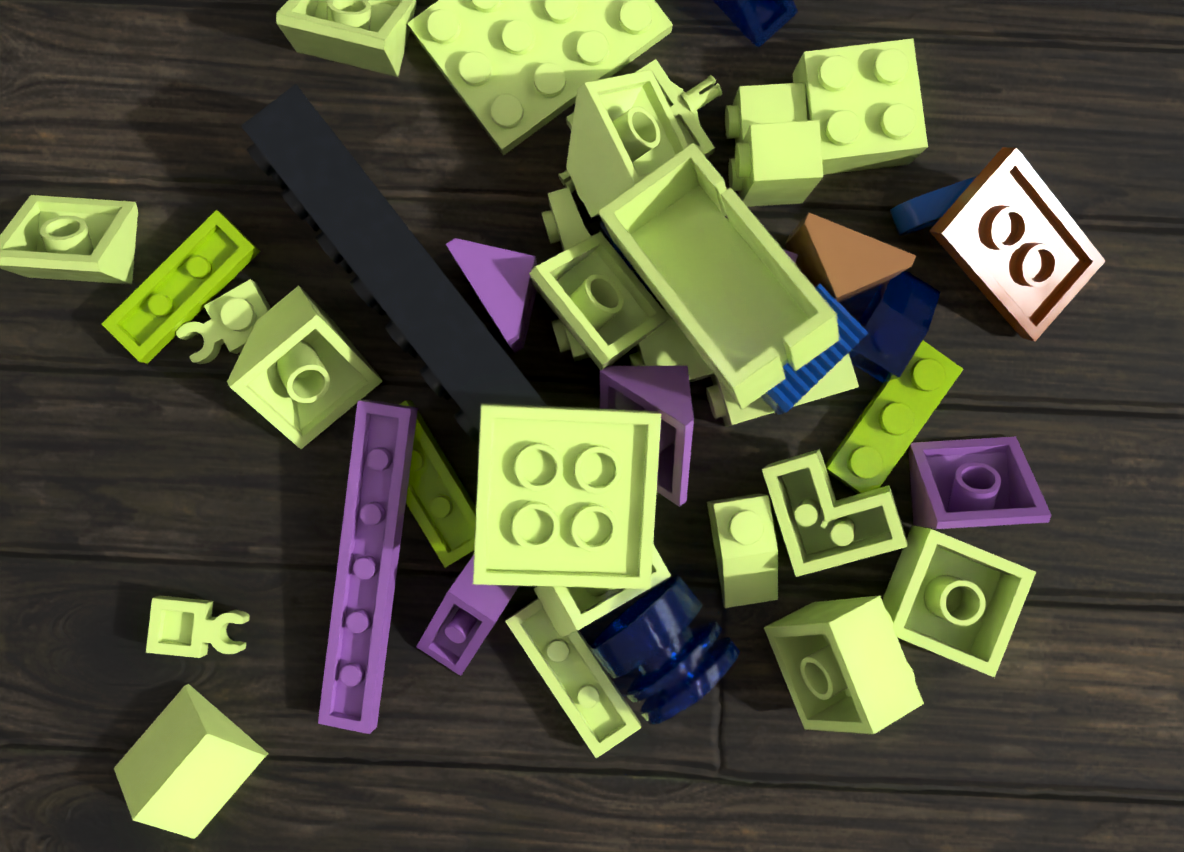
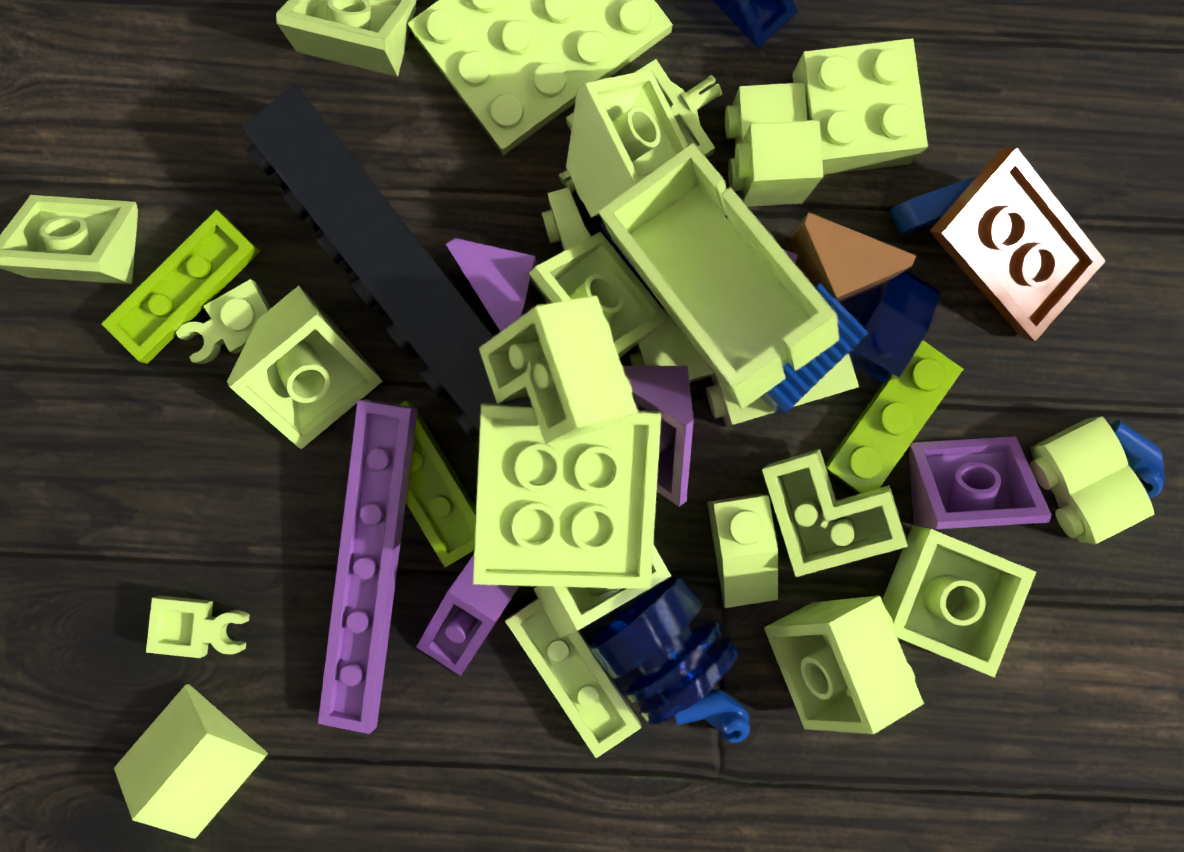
none -> yellowish green brick [479,295,637,445]
none -> blue arm [671,689,750,743]
none -> yellowish green brick [1030,416,1154,544]
none -> blue arm [1110,420,1165,498]

